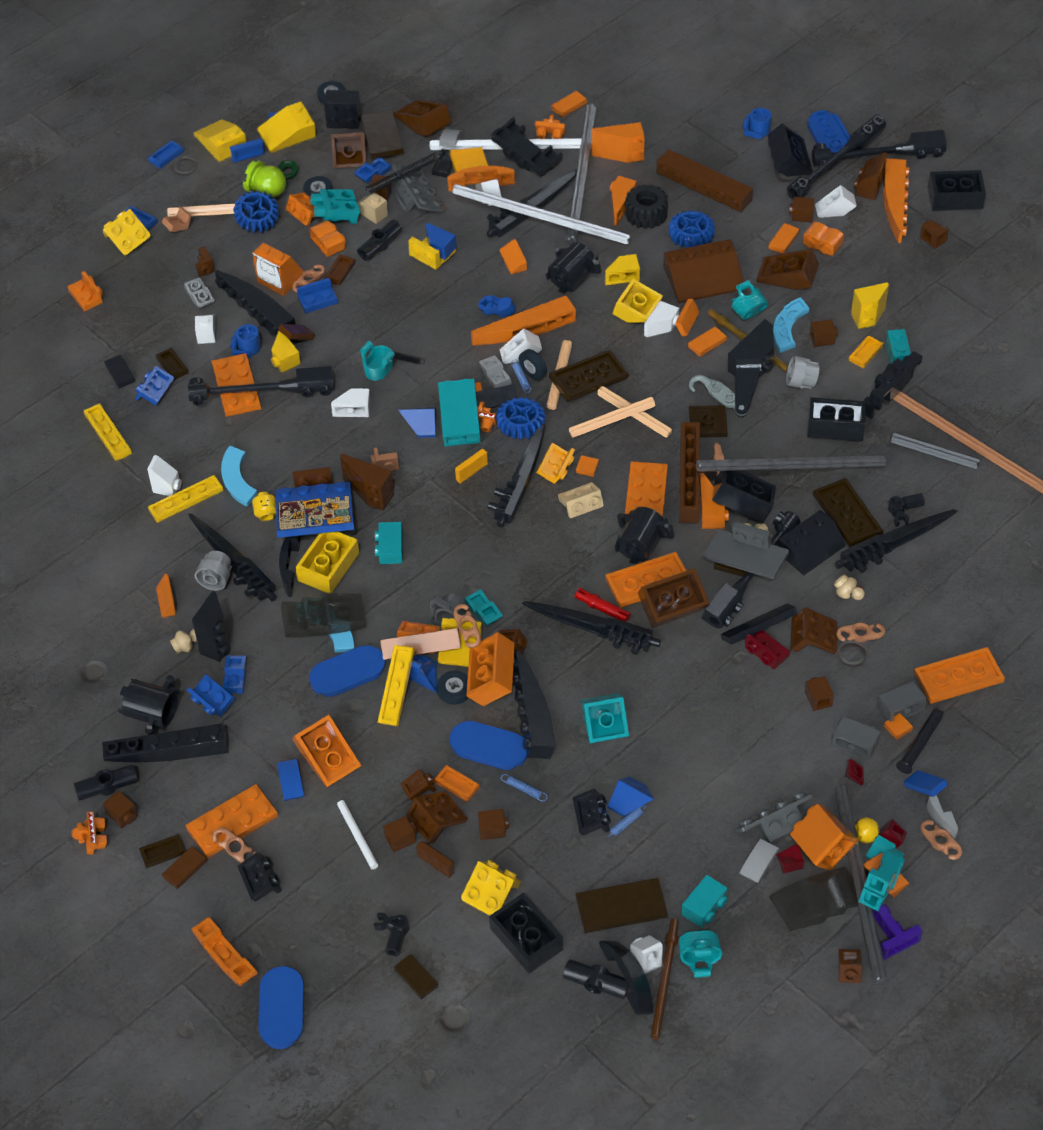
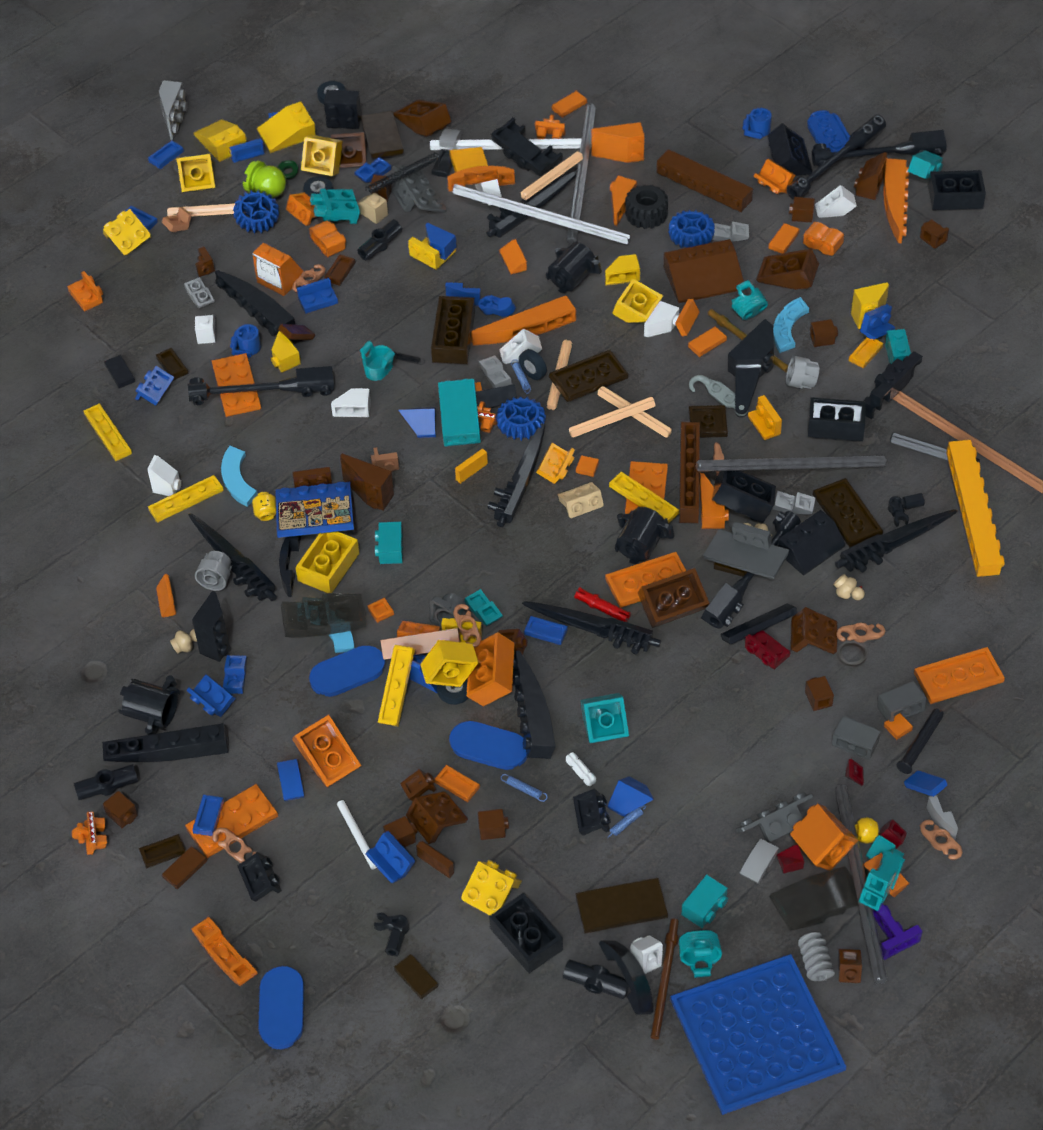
none -> light grey slope [159,80,188,140]
none -> yellow slope [177,154,215,192]
none -> blue tile [192,795,224,836]
none -> yellow brick [301,135,343,176]
none -> blue bracket [365,831,415,883]
none -> orange tile [367,598,394,623]
none -> yellow brick [420,640,479,687]
none -> dark brown brick [431,296,475,364]
none -> blue slope [445,283,481,305]
none -> light nougat axle [520,151,583,200]
none -> blue tile [524,616,568,645]
none -> white axle [566,752,596,786]
none -> yellow tile [609,472,679,524]
none -> blue plate [670,954,846,1115]
none -> light grey slope [712,221,749,241]
none -> light orange bracket [748,395,782,440]
none -> orange bracket [754,159,795,194]
none -> light grey slope [773,491,815,515]
none -> light grey piece [798,932,835,981]
none -> blue bracket [860,304,895,339]
none -> teal brick [908,150,943,179]
none -> light orange brick [946,440,1004,577]

